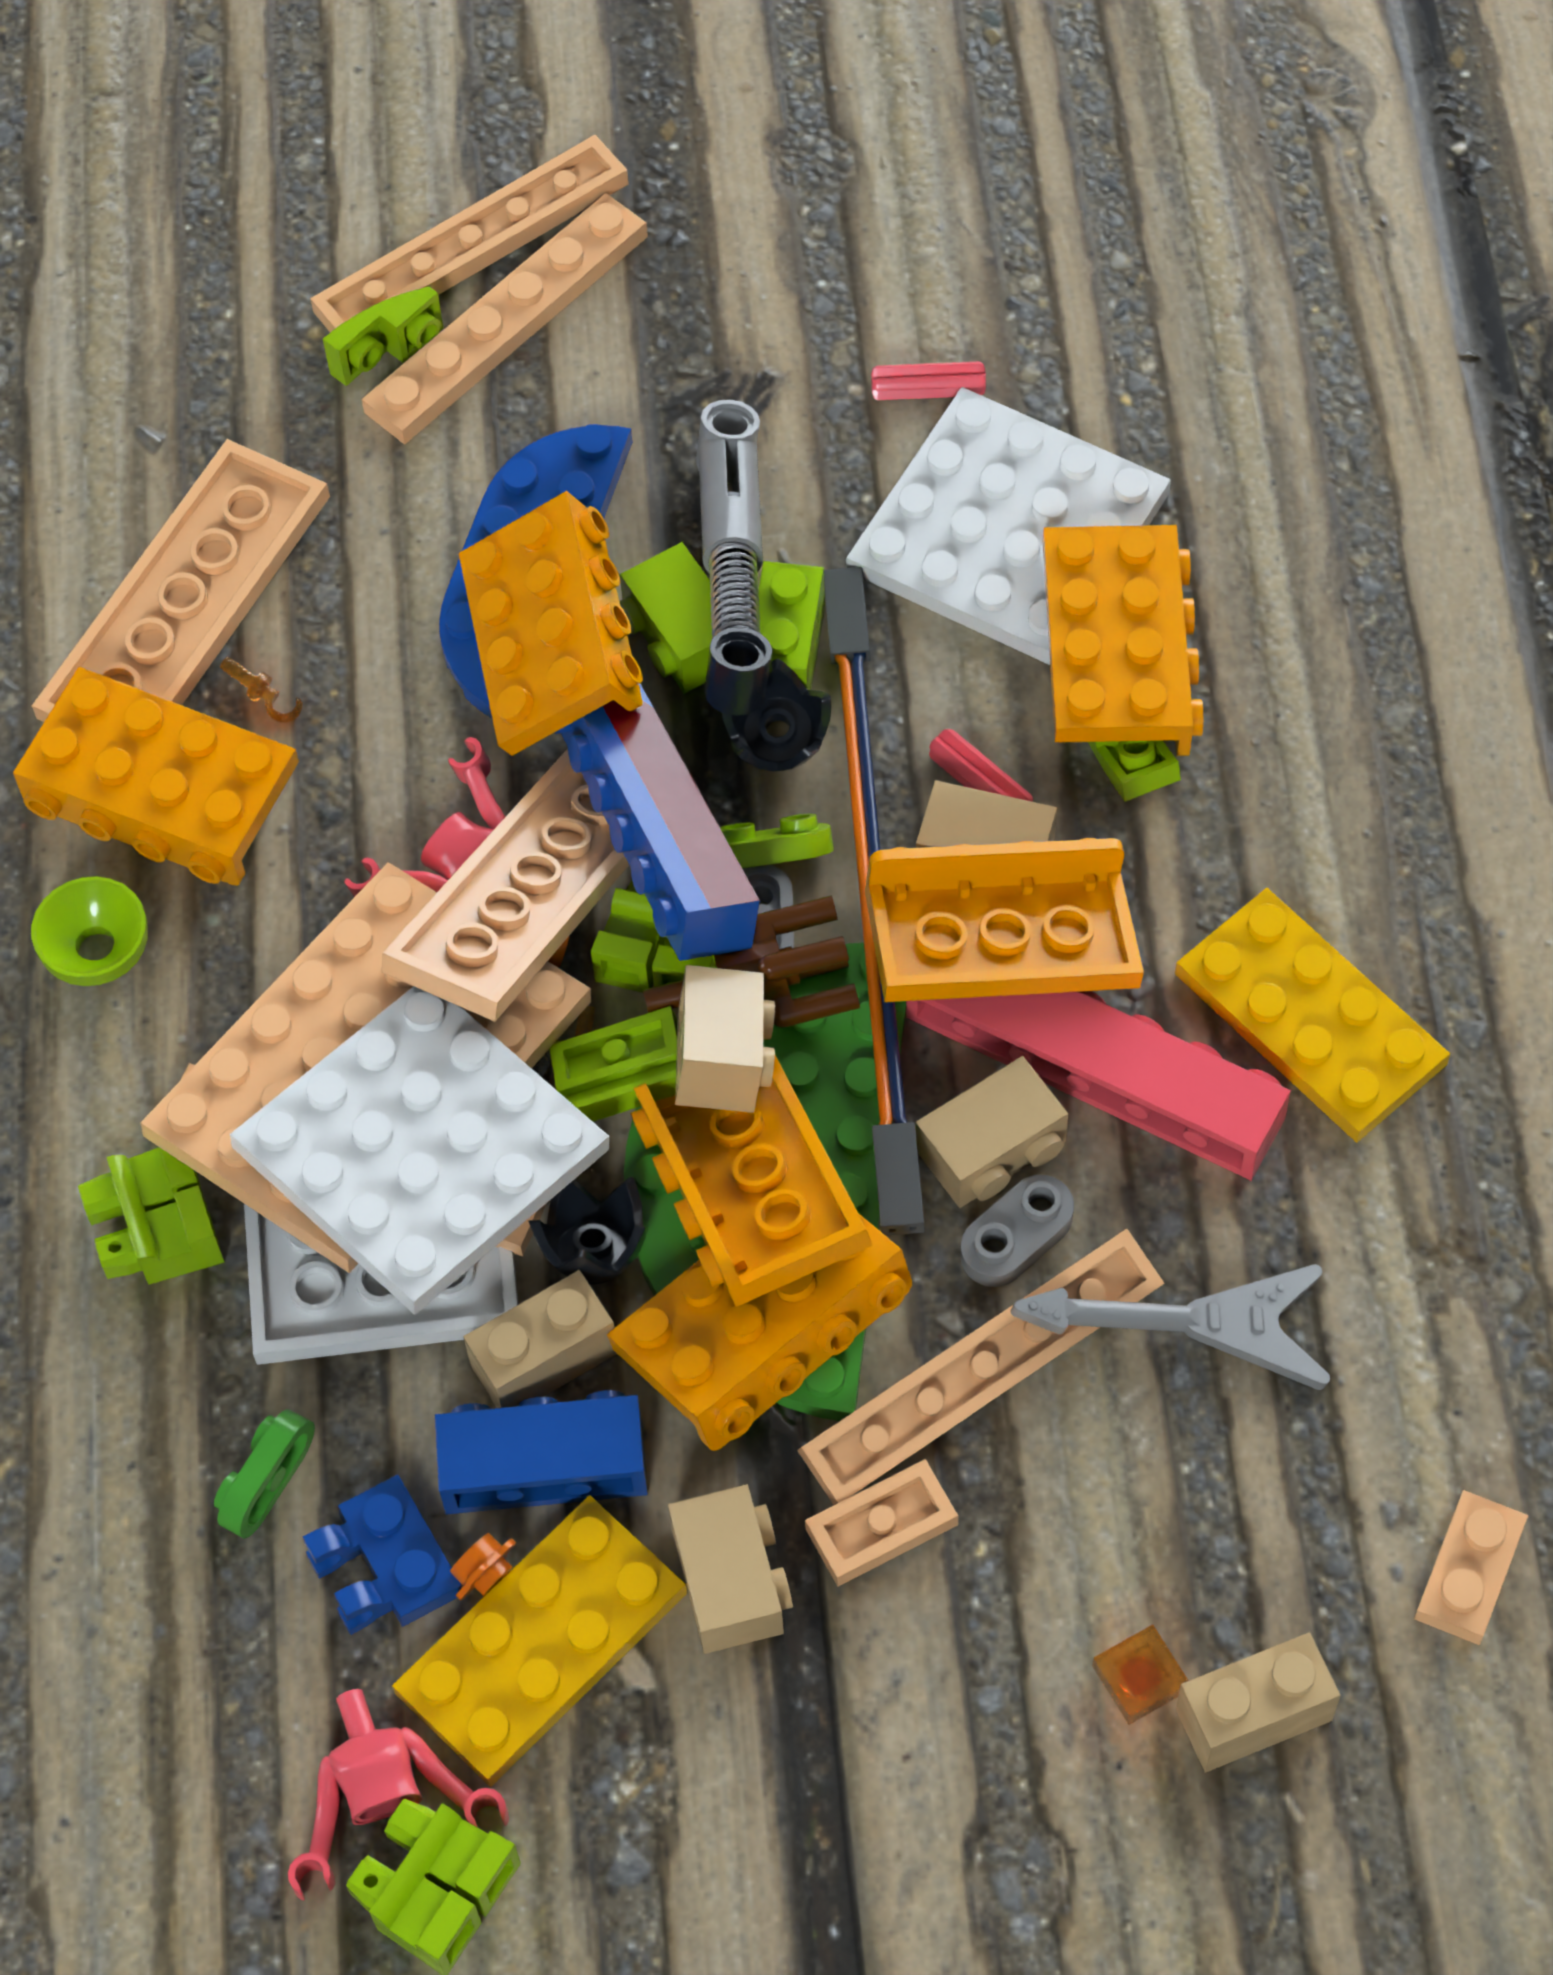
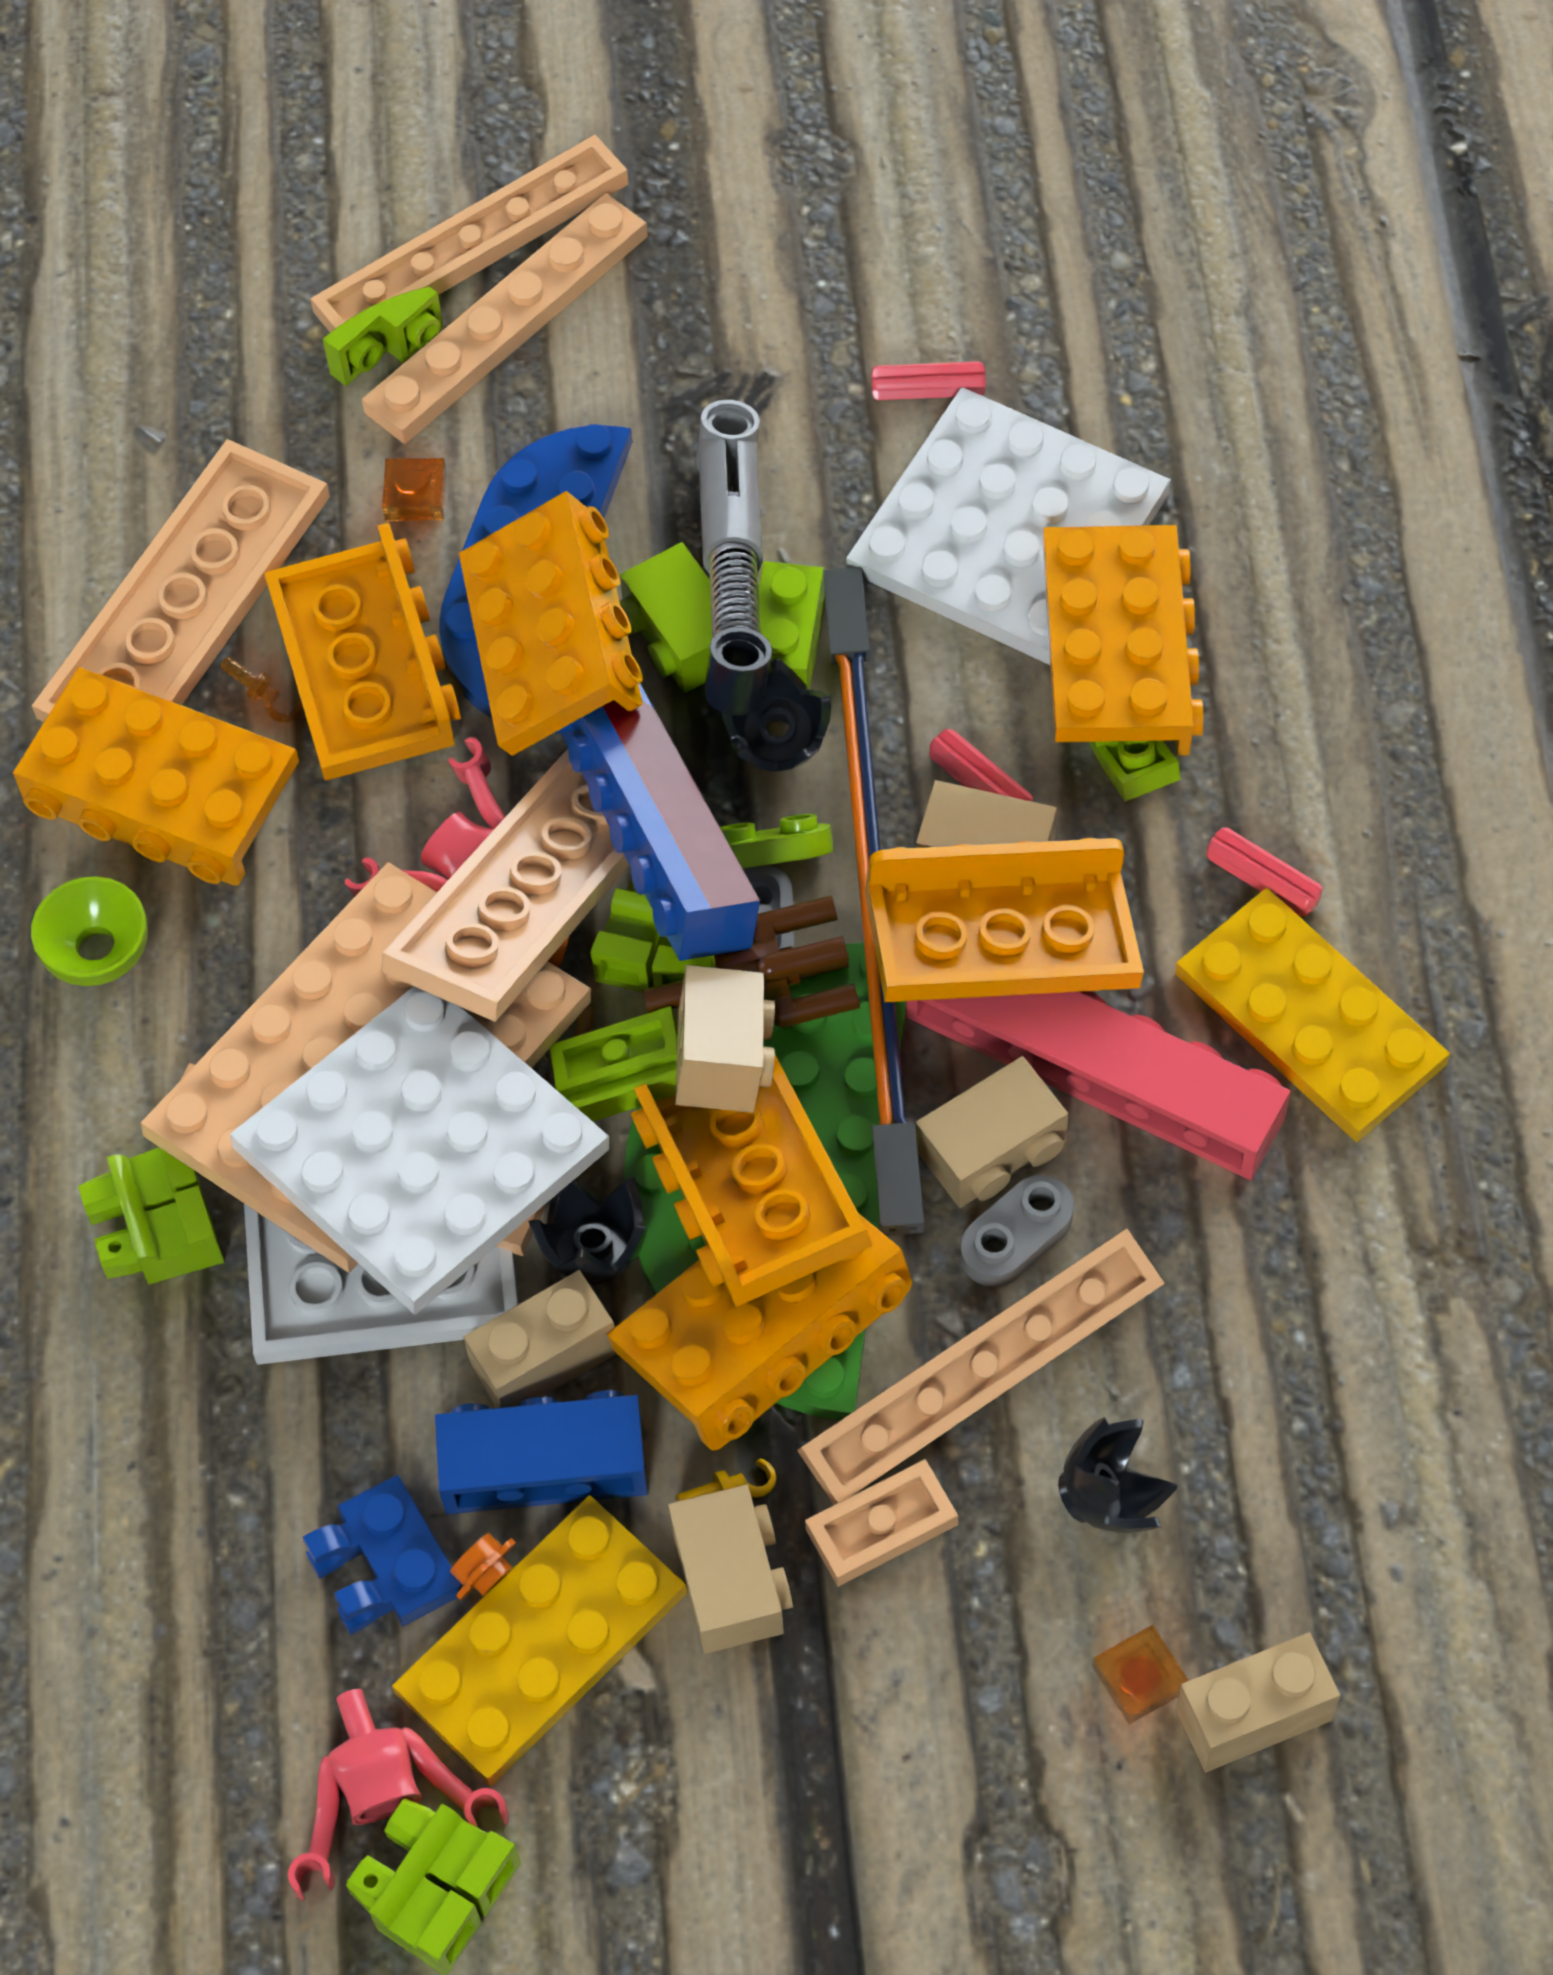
bright green plate [214,1409,315,1539] -> none
light grey piece [1010,1264,1330,1390] -> none
light nougat plate [1414,1490,1528,1645] -> none
none -> light orange bracket [264,522,461,781]
none -> clear orange plate [382,458,447,521]
none -> yellow hand [675,1459,777,1502]
none -> black piece [1058,1417,1178,1533]
none -> coral axle [1206,827,1323,917]

